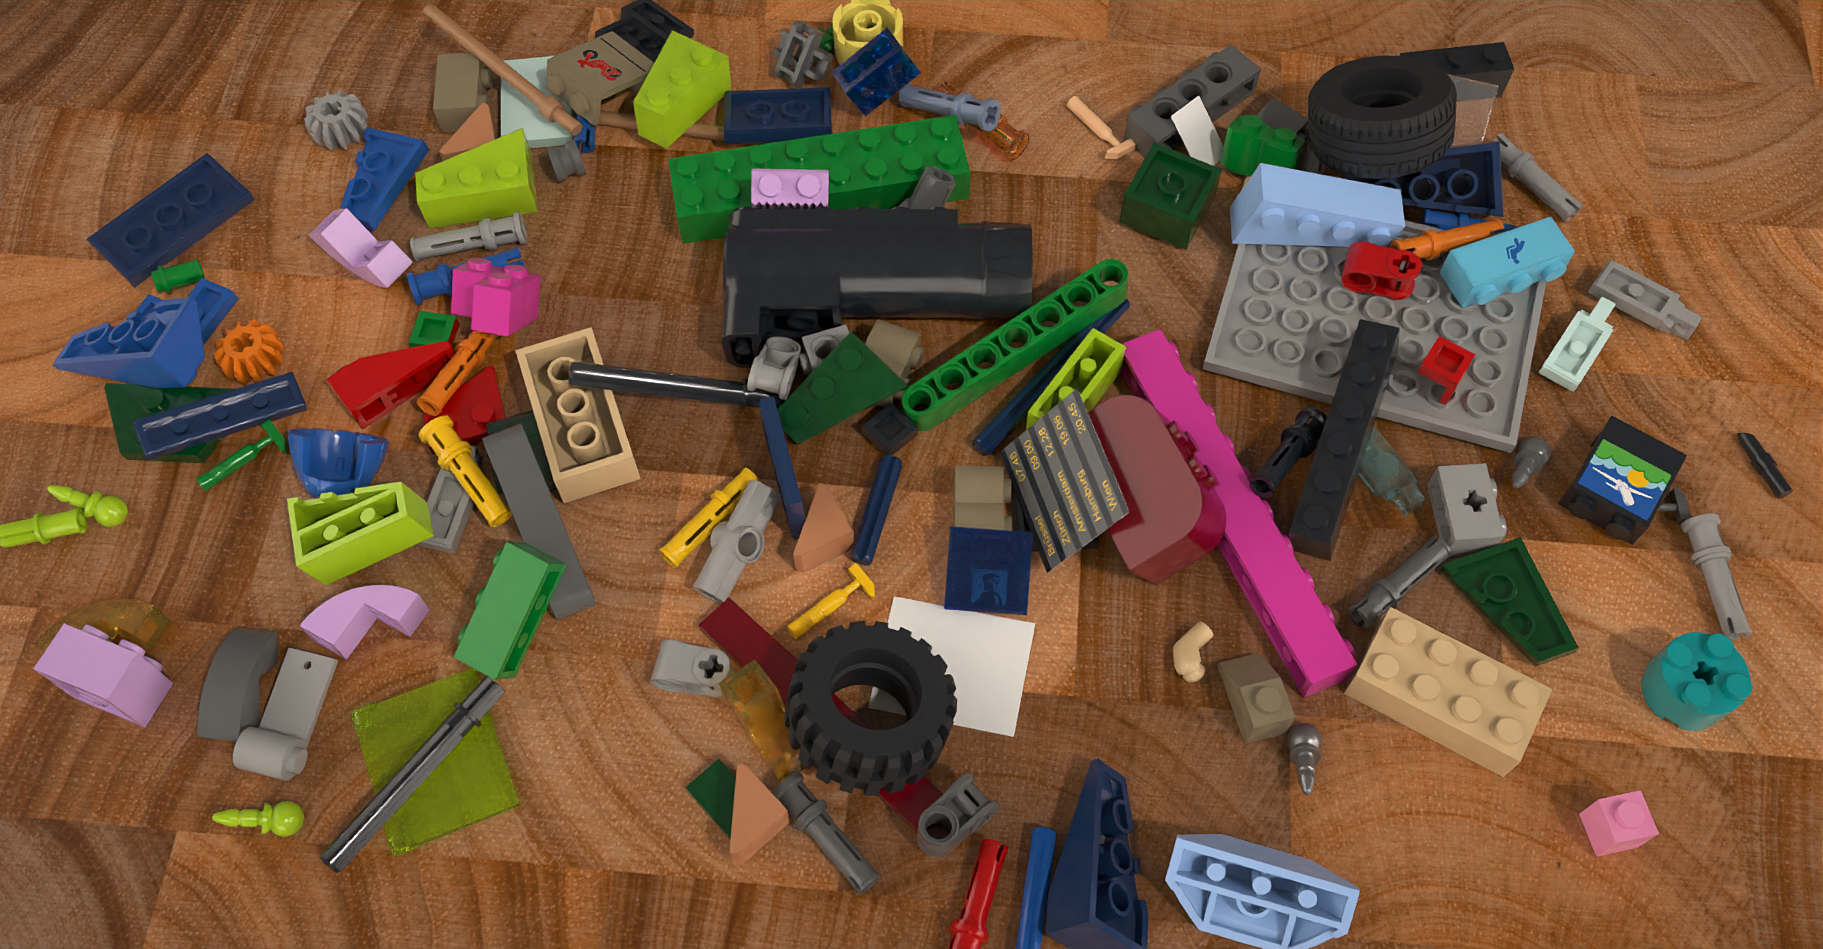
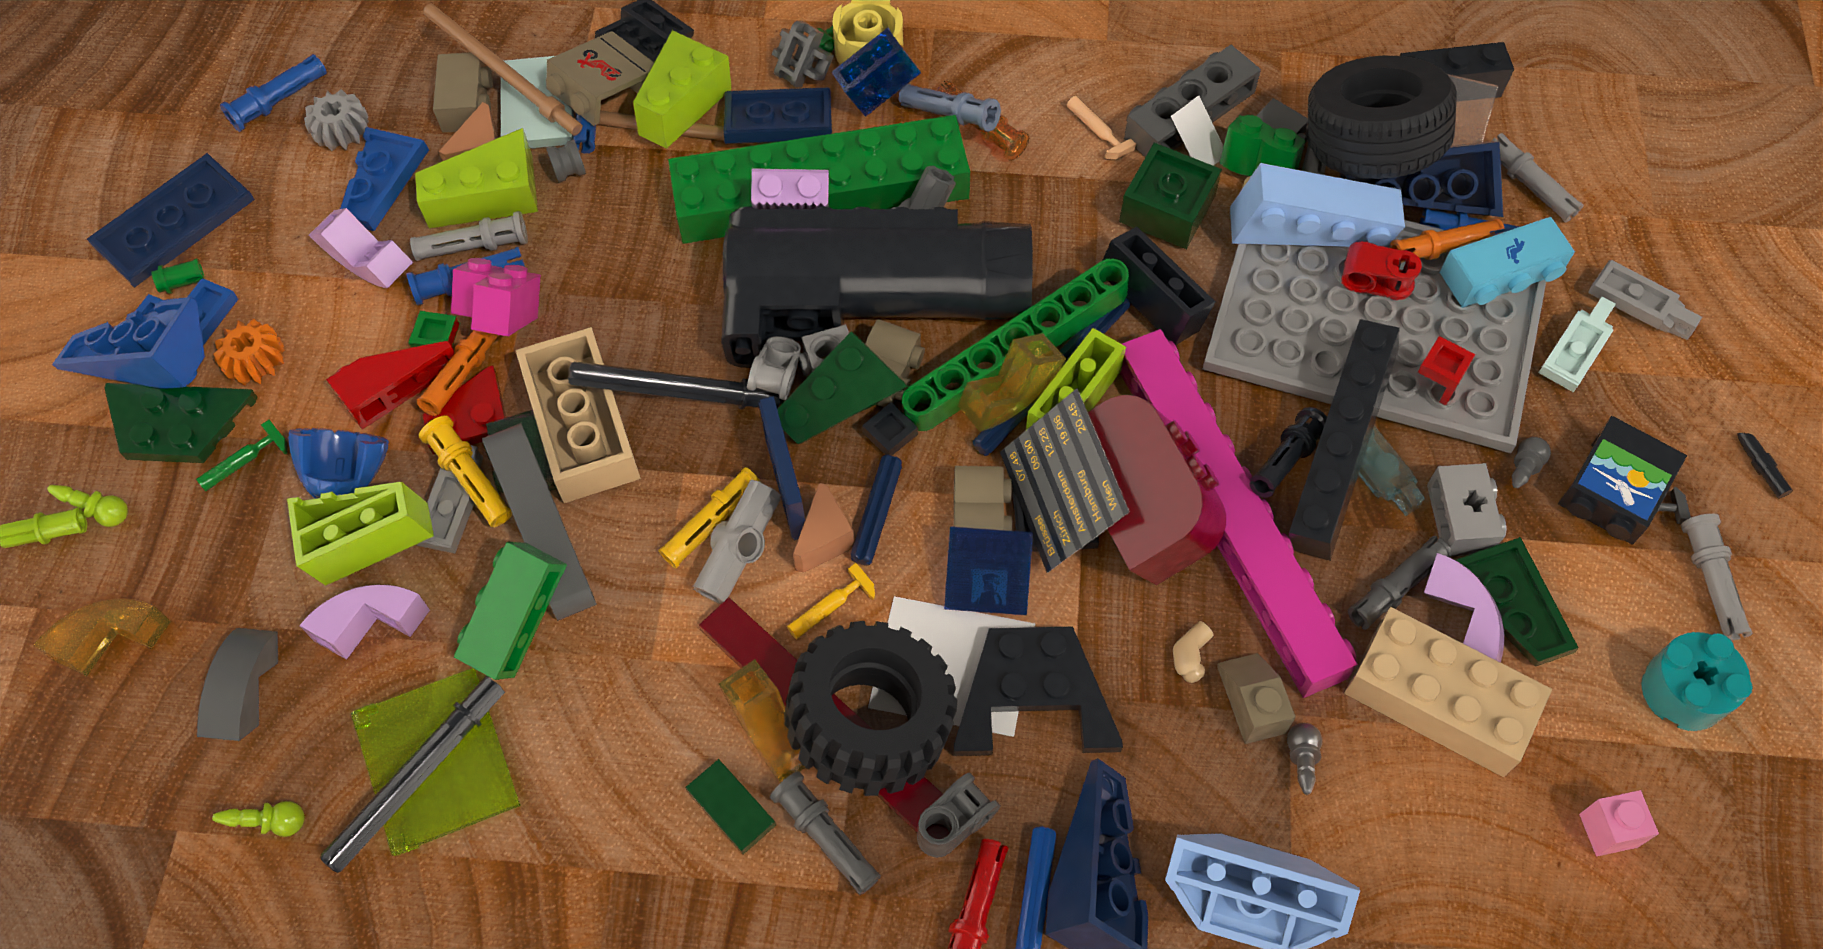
lavender brick [33,623,173,728] -> none
dark blue tile [132,371,307,461] -> none
light grey door [233,648,338,781] -> none
light grey piece [650,639,737,698] -> none
nougat slope [729,764,790,865] -> none
none -> blue pin [220,54,327,132]
none -> black wing [953,626,1123,756]
none -> clear yellow brick [958,333,1066,431]
none -> black brick [1102,227,1216,345]
none -> lavender brick [1424,553,1504,663]

